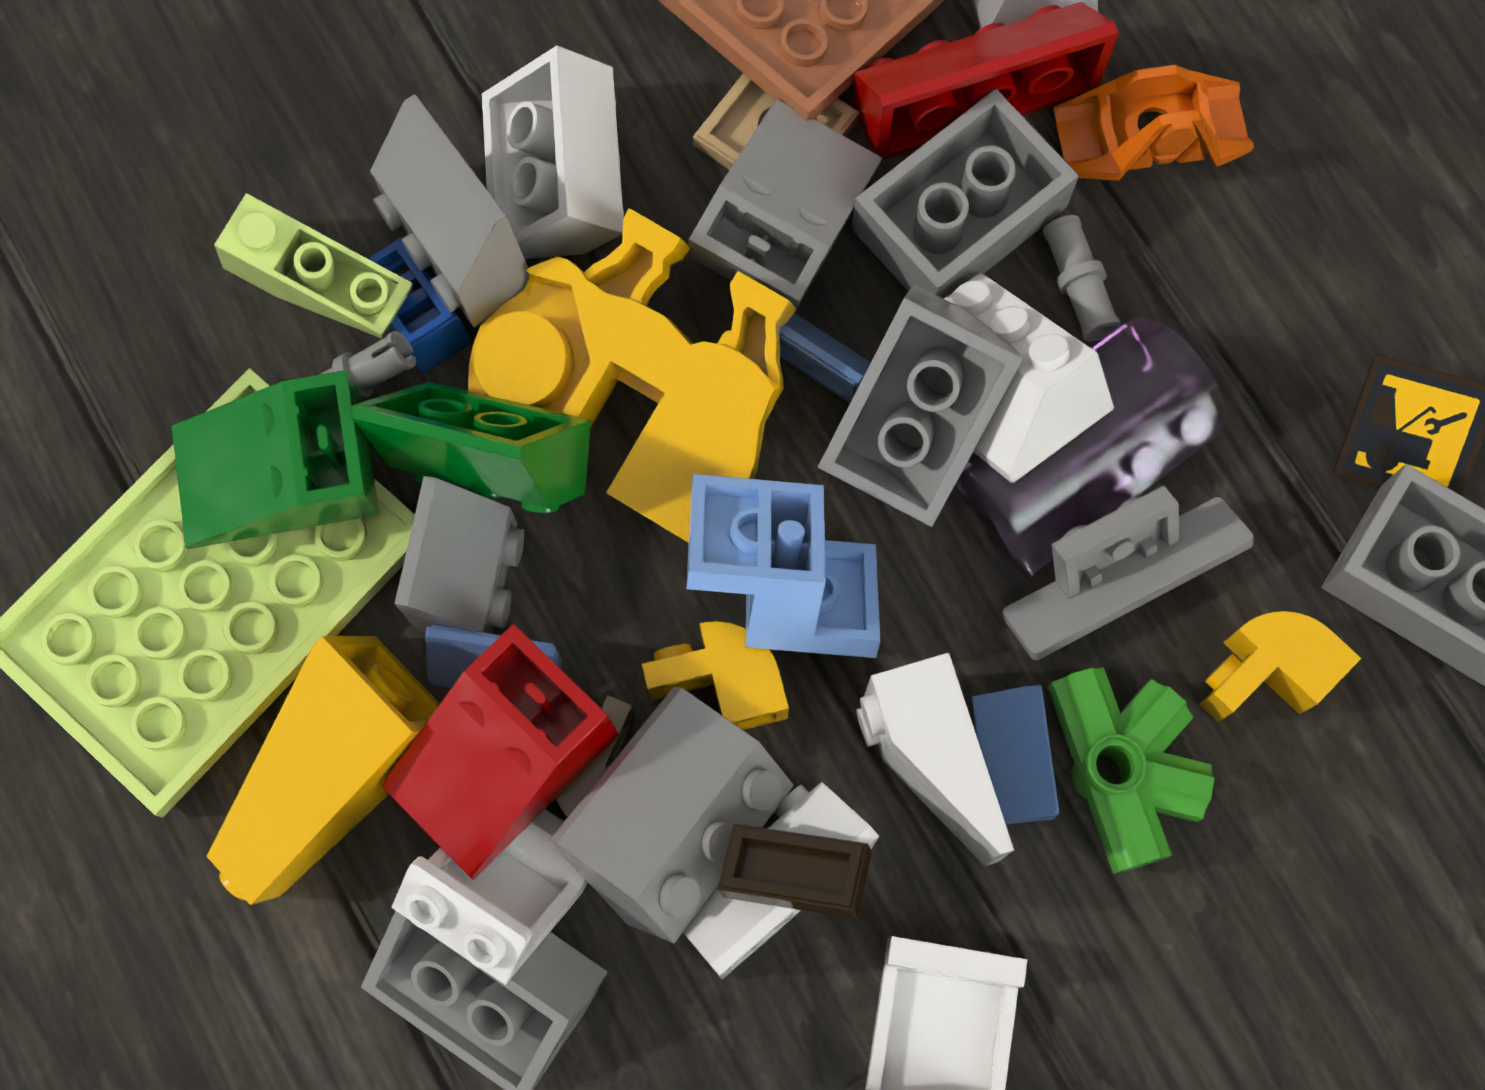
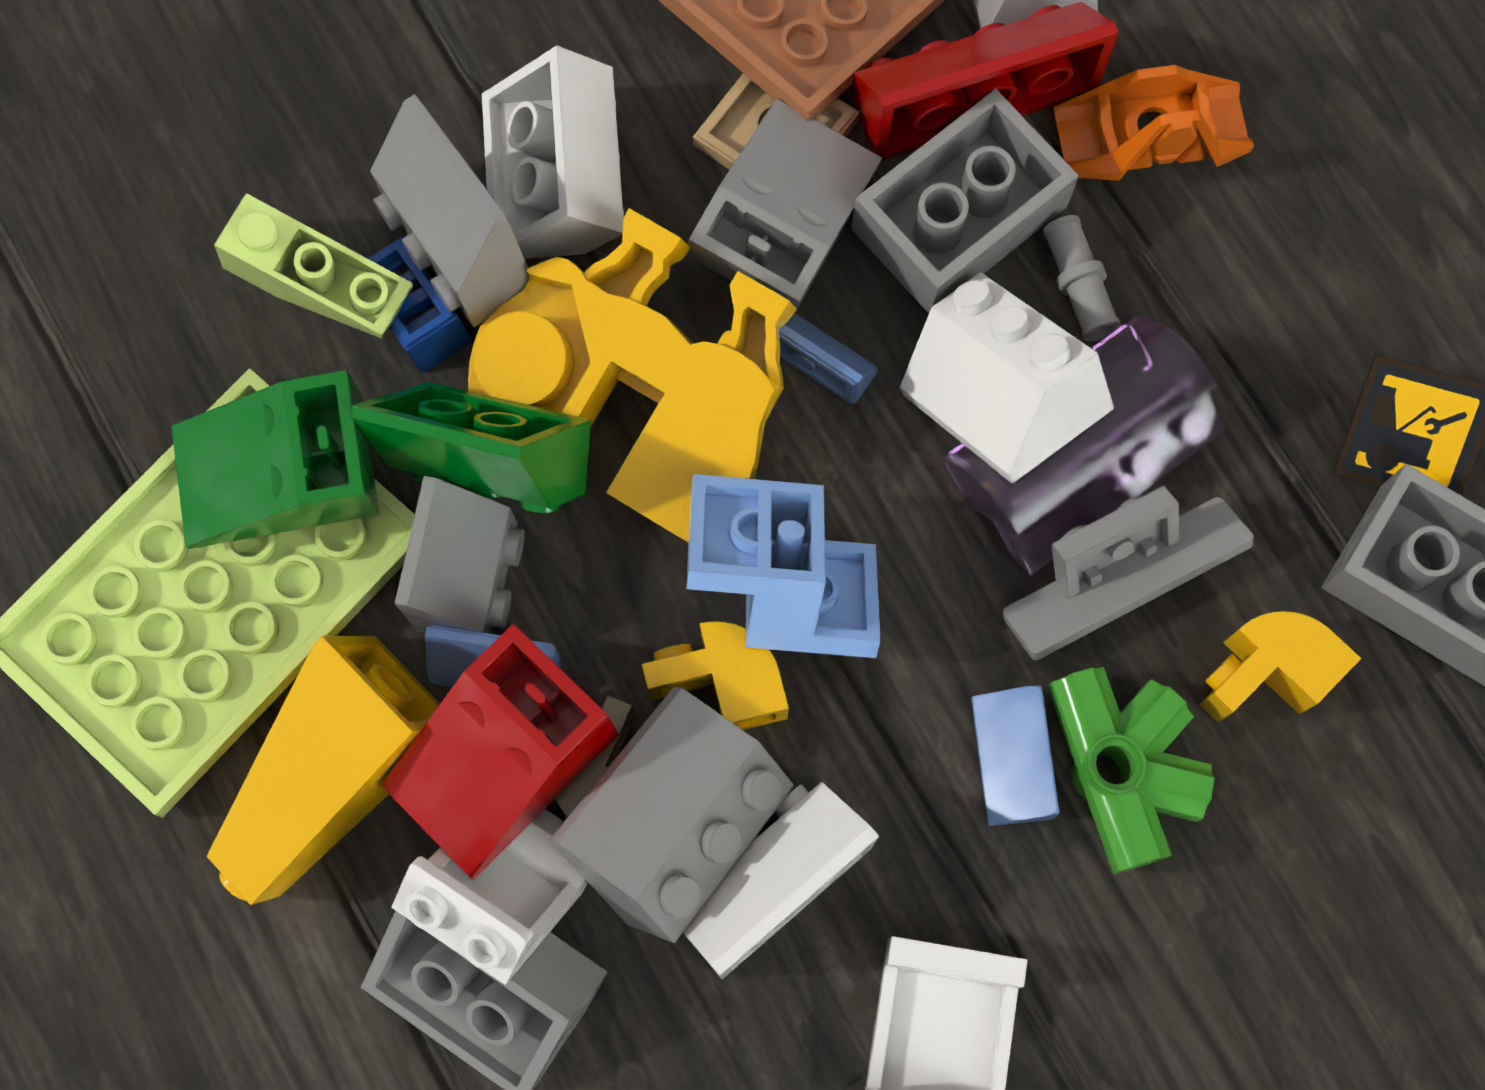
light grey pin [319,331,416,400] -> none
dark brown tile [717,824,872,919] -> none
light grey slope [818,284,1024,527] -> none
white slope [856,653,1014,866] -> none

